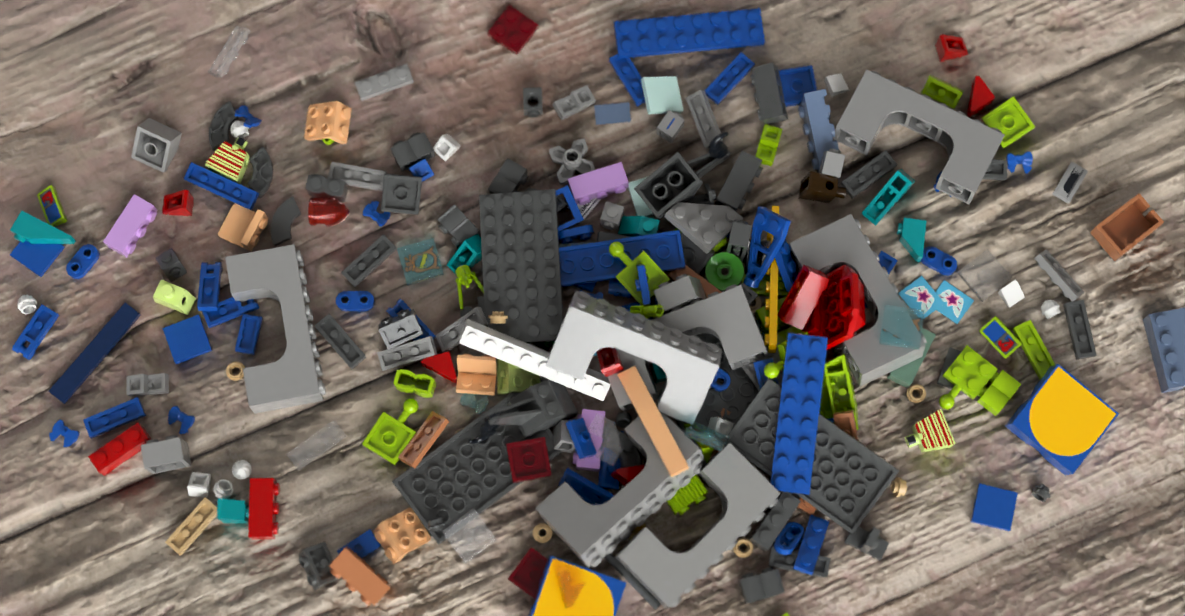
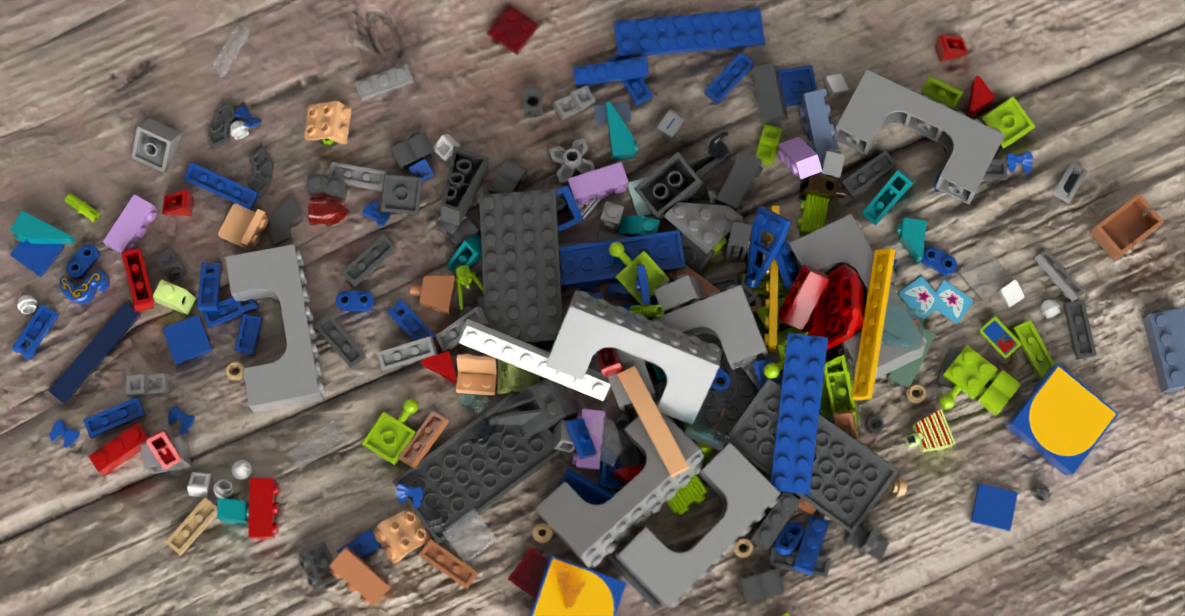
slope [37,185,68,227] -> none
yellowish green torso [205,137,250,184] -> none
bracket [378,309,423,350] -> none
lime brick [393,369,436,398] -> none
clear light blue tile [397,238,444,285] -> none
tan plate [488,311,508,324] -> none
dark red plate [506,437,552,483] -> none
blue plate [558,225,594,245] -> none
light aqua tile [641,76,684,114] -> none
light grey plate [686,90,724,149] -> none
bright green dish [705,252,744,291] -> none
white slope [706,417,734,441] -> none
none -> blue animal [60,270,110,305]
none -> lime axle [64,193,101,223]
none -> red brick [121,248,154,312]
none -> slope [145,430,182,470]
none -> blue piece [396,483,424,508]
none -> nougat torso [410,276,456,315]
none -> nougat plate [419,539,479,590]
none -> dark grey wedge [441,146,489,226]
none -> blue plate [574,57,649,87]
none -> teal slope [606,102,638,161]
none -> lavender brick [777,136,822,179]
none -> lime brick [796,194,829,236]
none -> yellow plate [851,248,895,400]
none -> dark grey plate [865,415,884,434]

